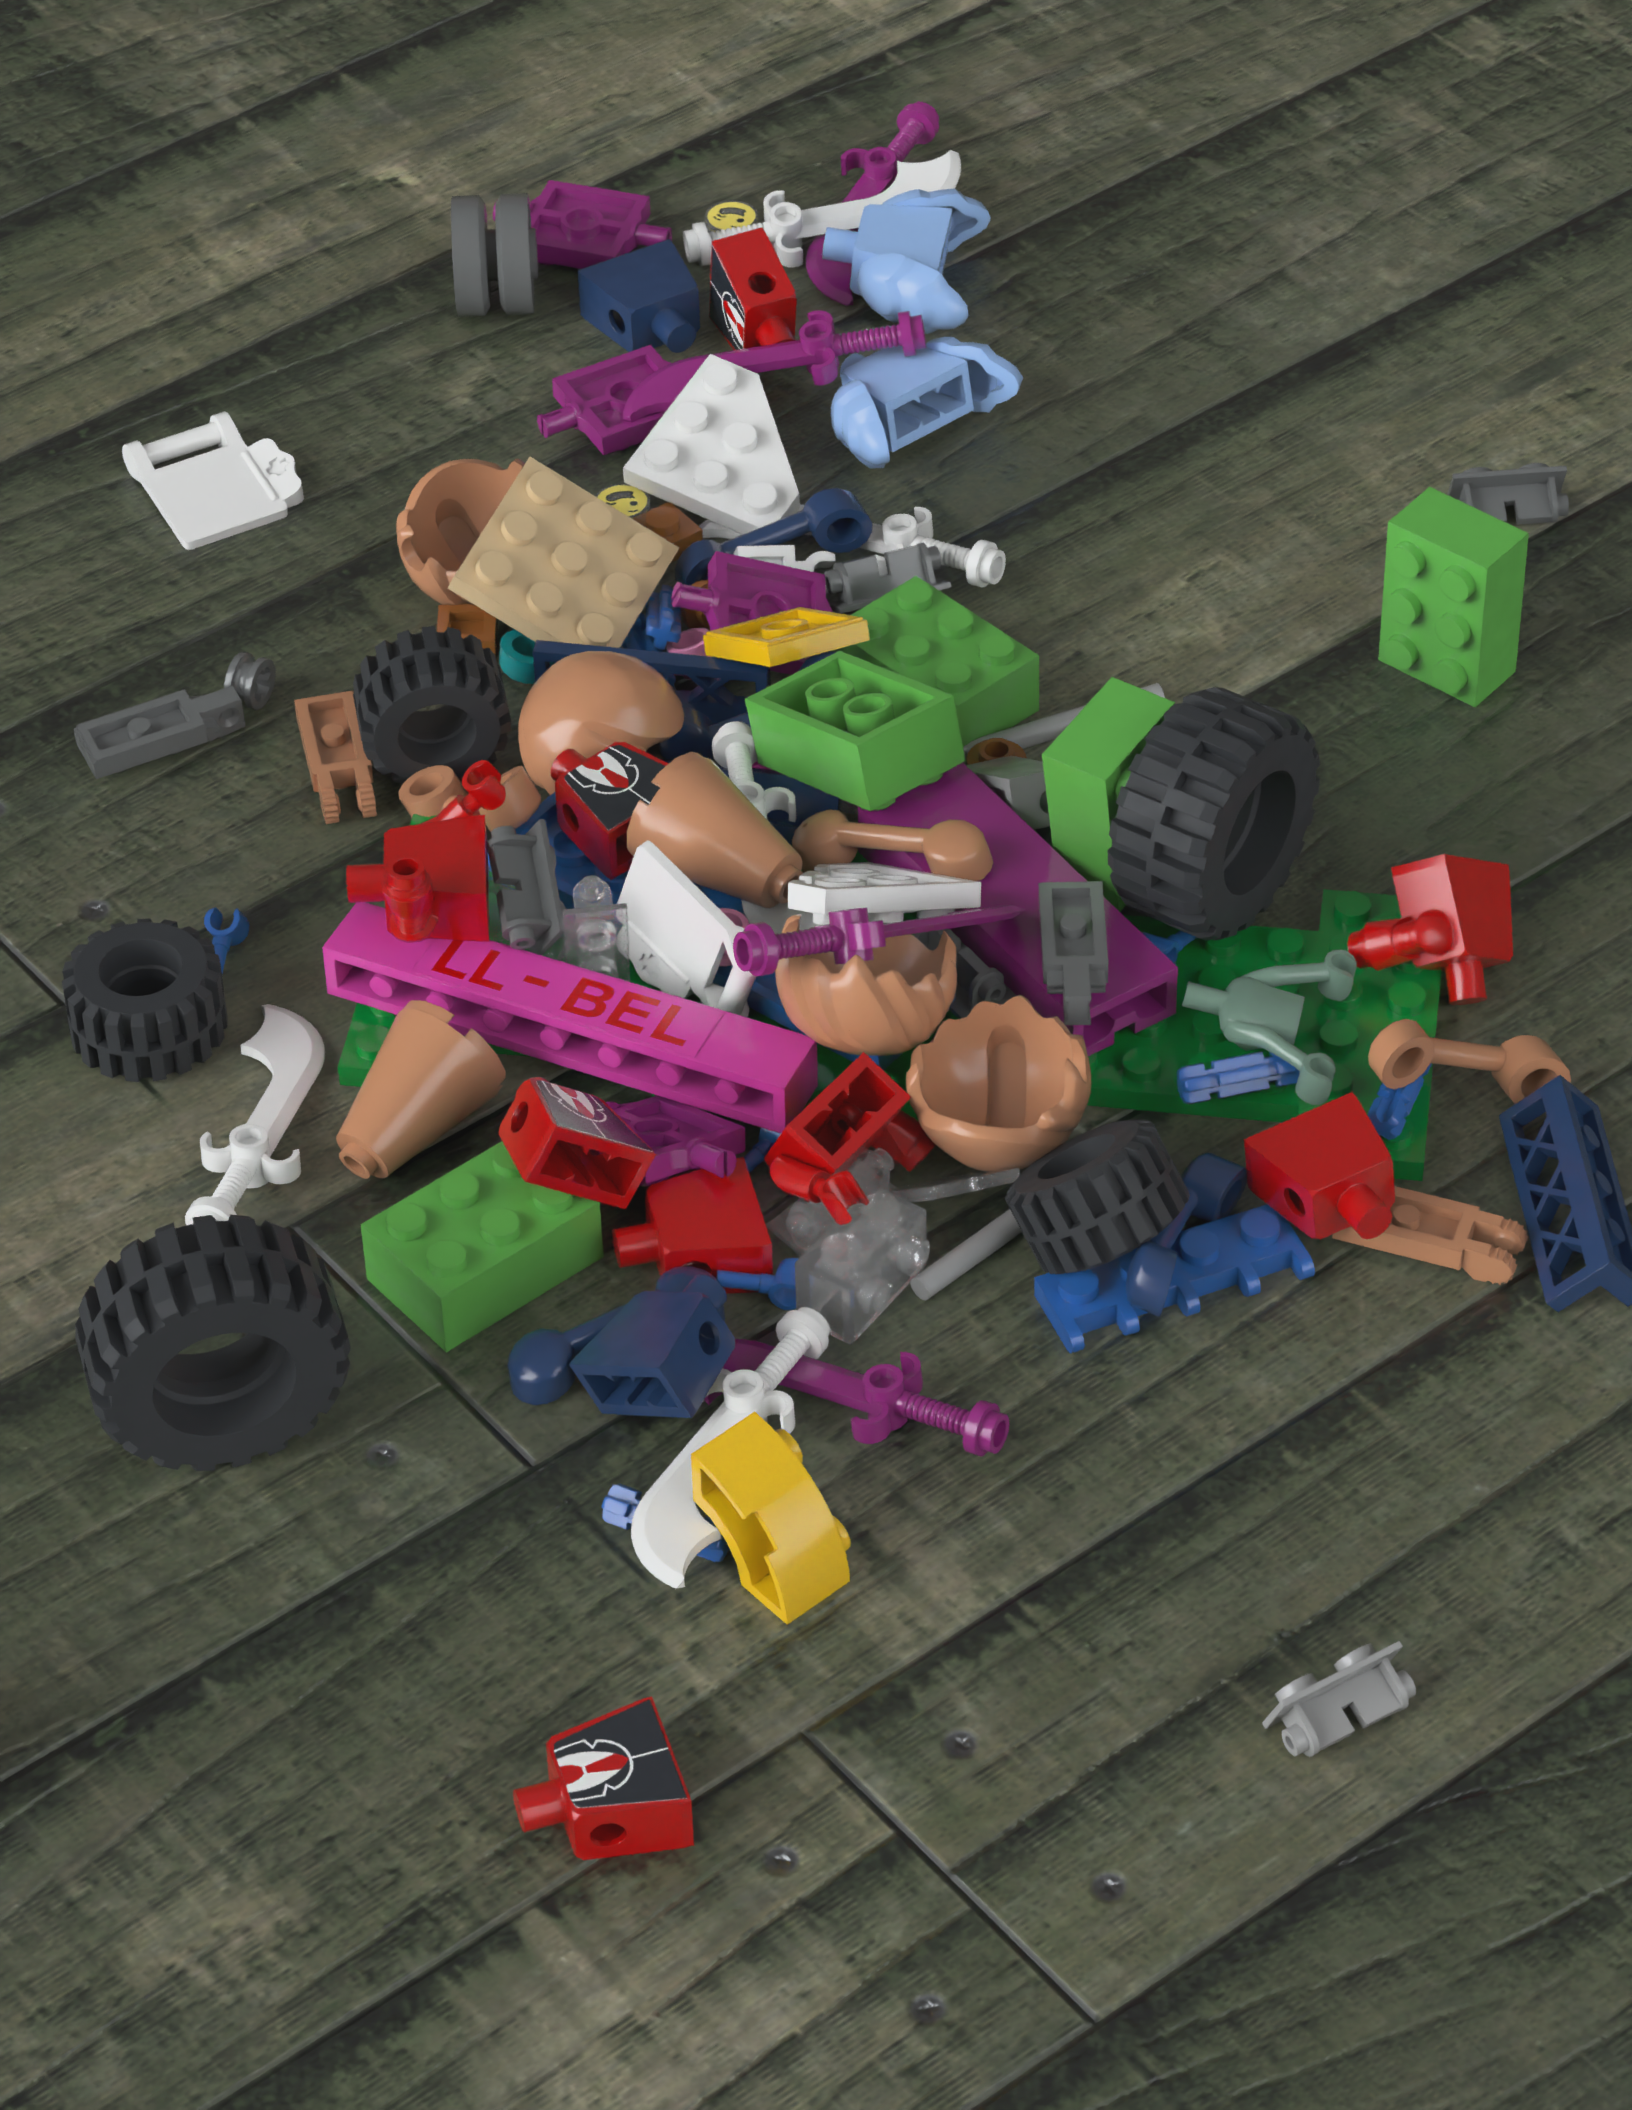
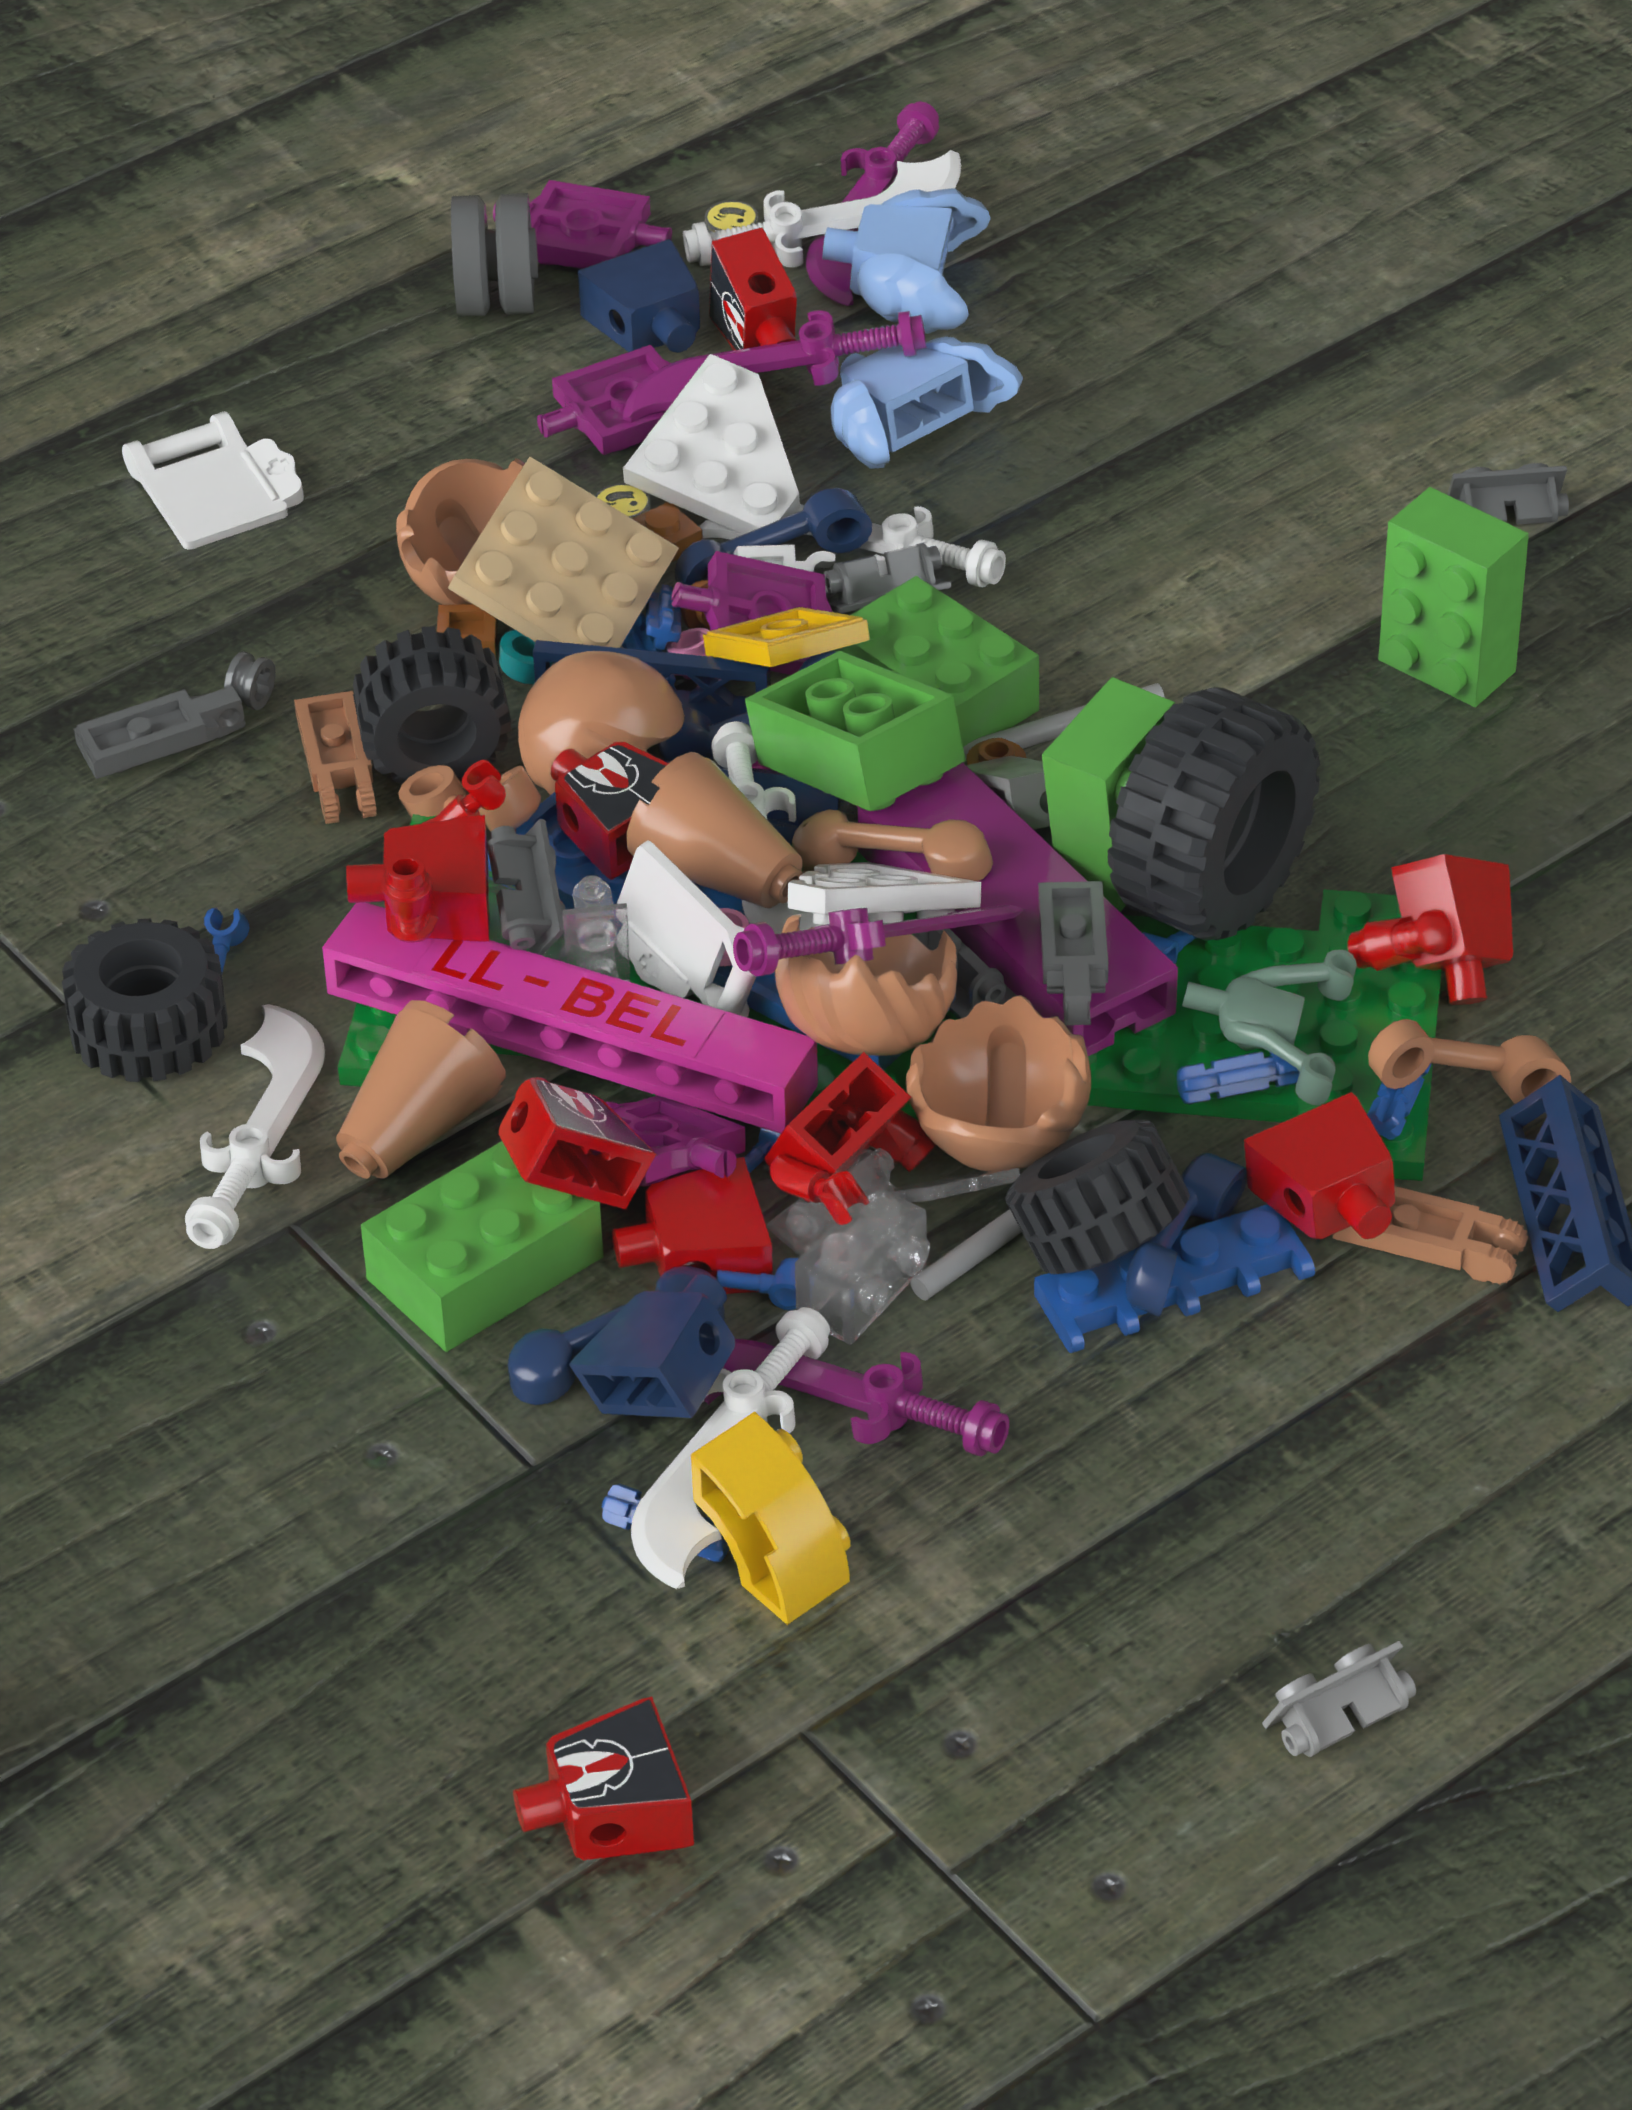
black tyre [75,1214,351,1471] -> none

